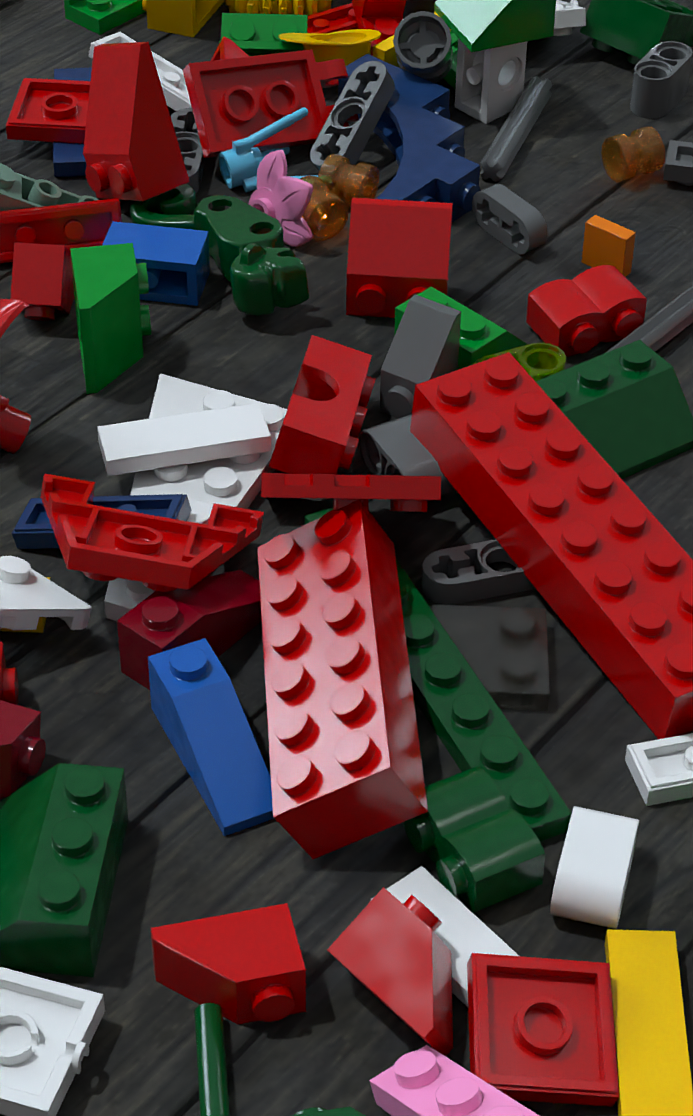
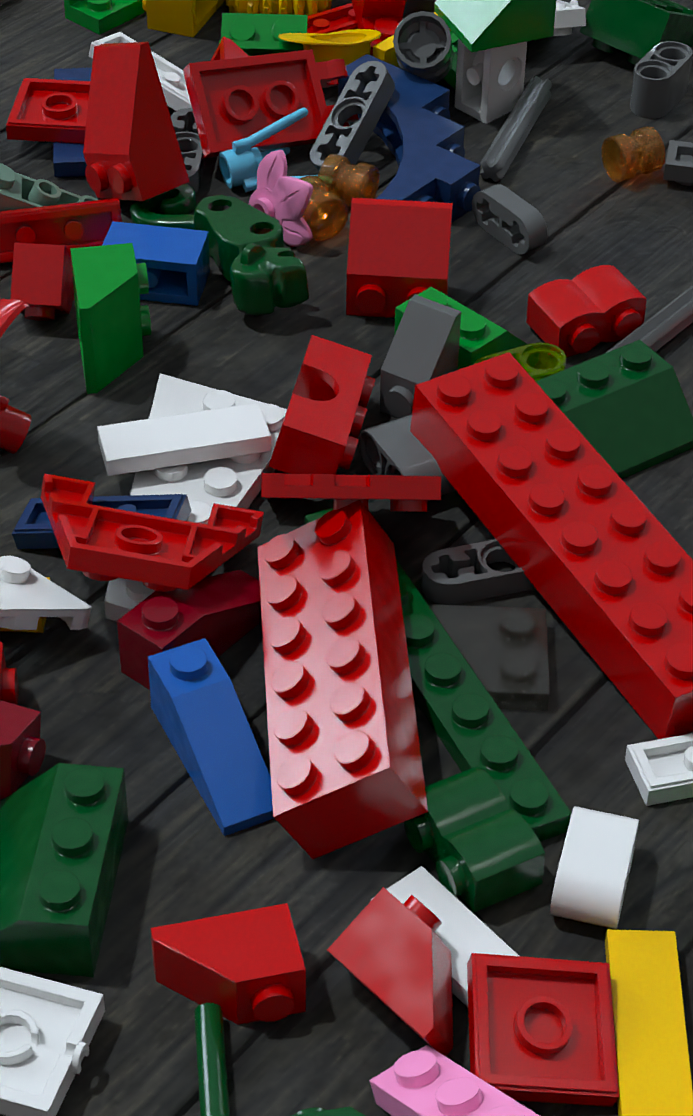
orange tile [581,215,636,277] -> none

